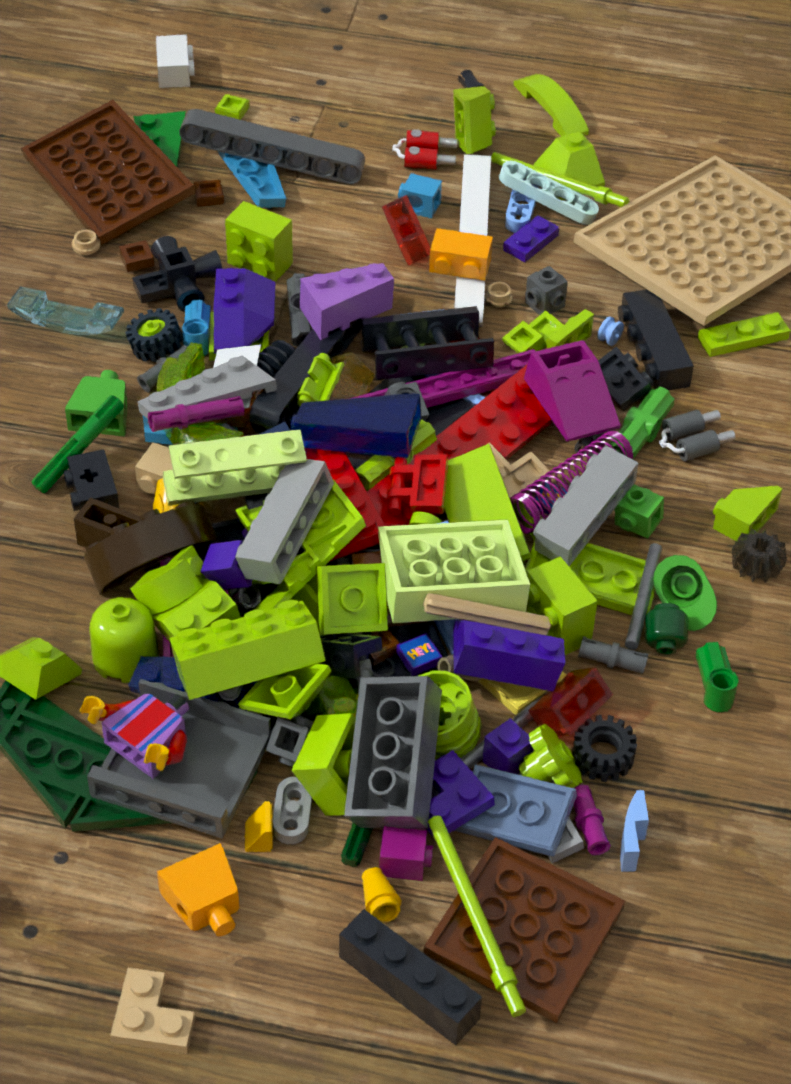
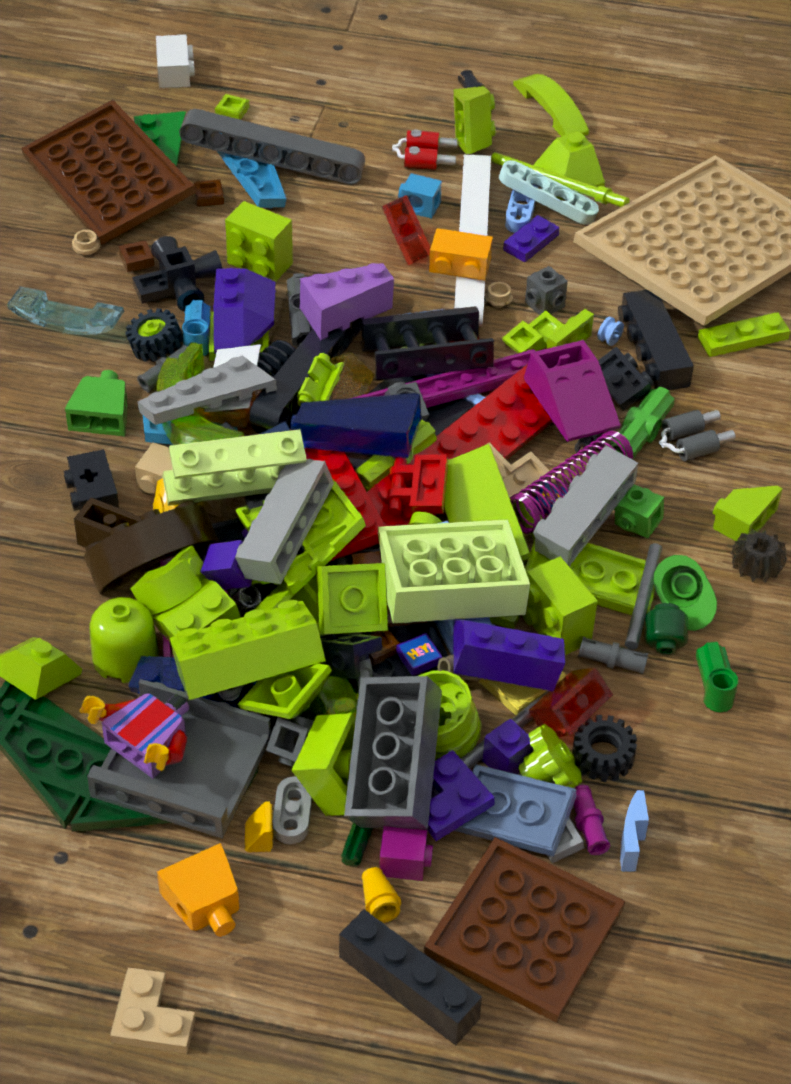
green axle [31,395,124,493] -> none
magenta pin [148,396,244,432] -> none
tan axle [423,593,551,635] -> none
lime bar [428,816,526,1017] -> none

